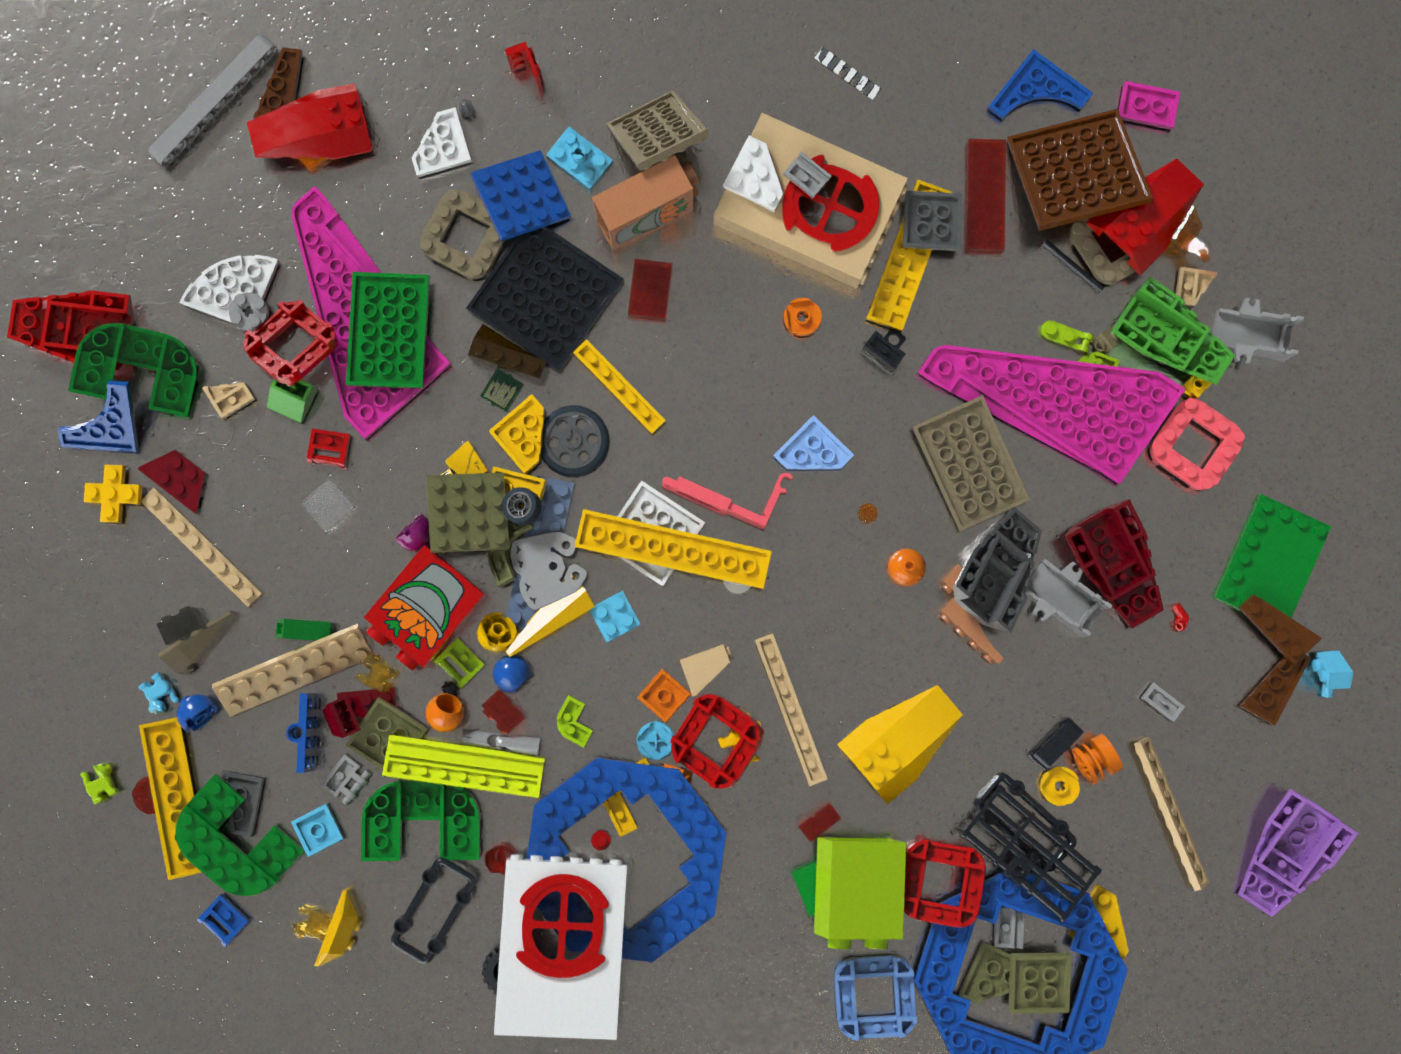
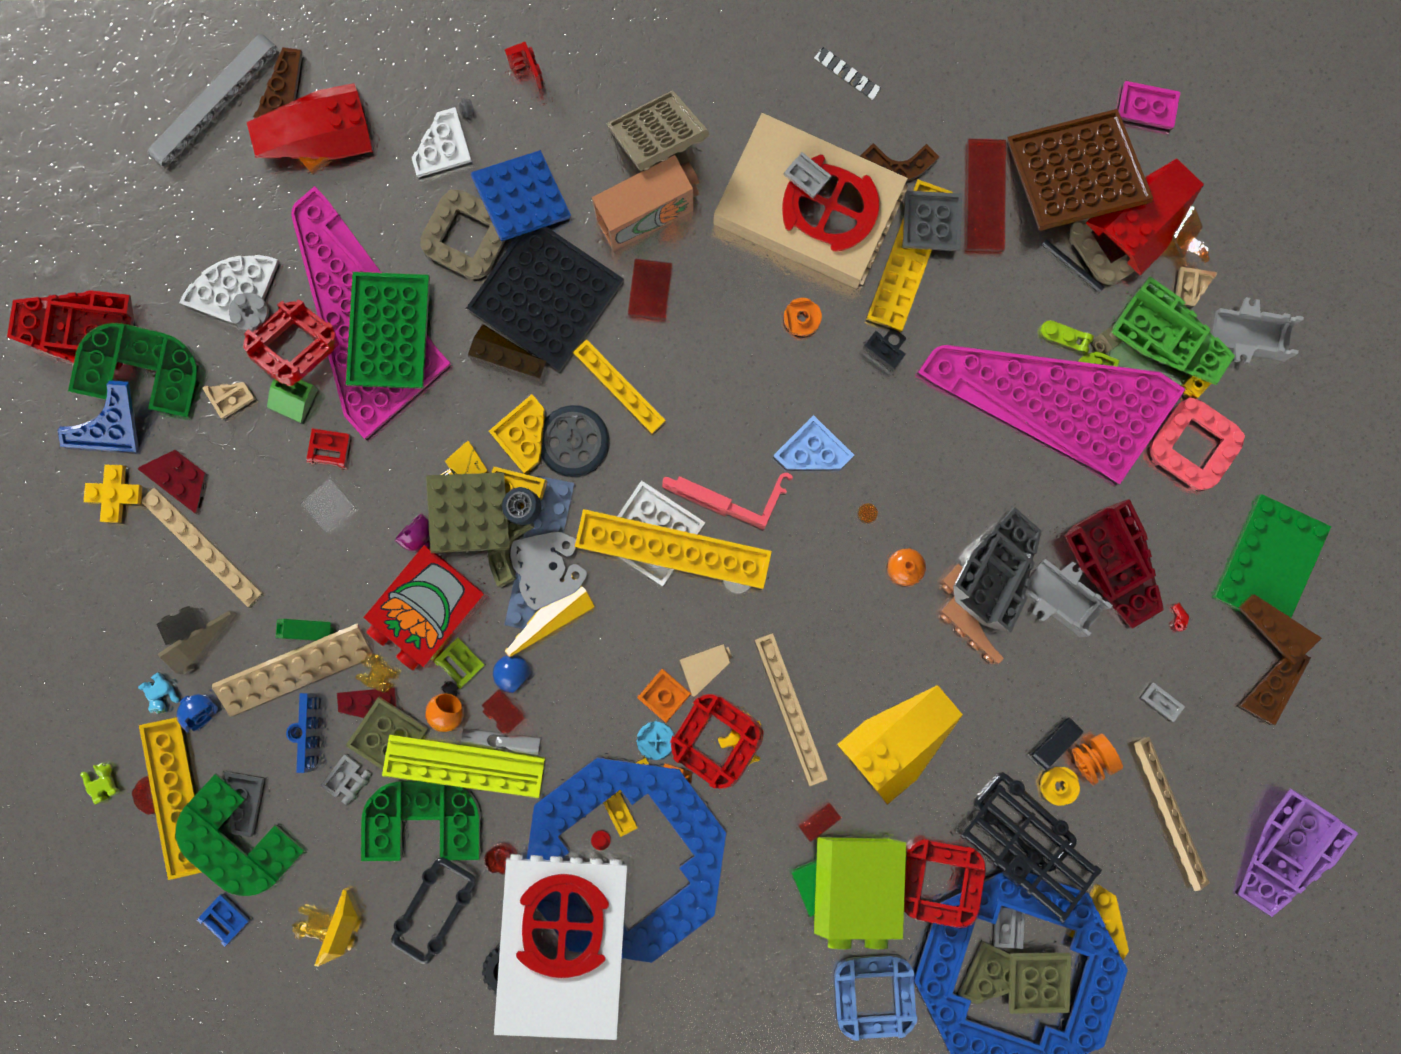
medium azure plate [291,803,344,857] -> none
dark red torso [322,695,361,738] -> none
yellow cylinder [476,612,517,652] -> none
piece [480,368,524,412] -> none
medium azure plate [546,127,613,191] -> none
lime plate [557,695,594,748] -> none
medium azure plate [590,590,641,643] -> none
white plate [723,135,783,212] -> none
dark tan plate [912,395,1030,532] -> none
blue plate [988,49,1093,120] -> none
medium azure brick [1312,651,1353,698] -> none
none -> reddish brown plate [860,143,940,181]

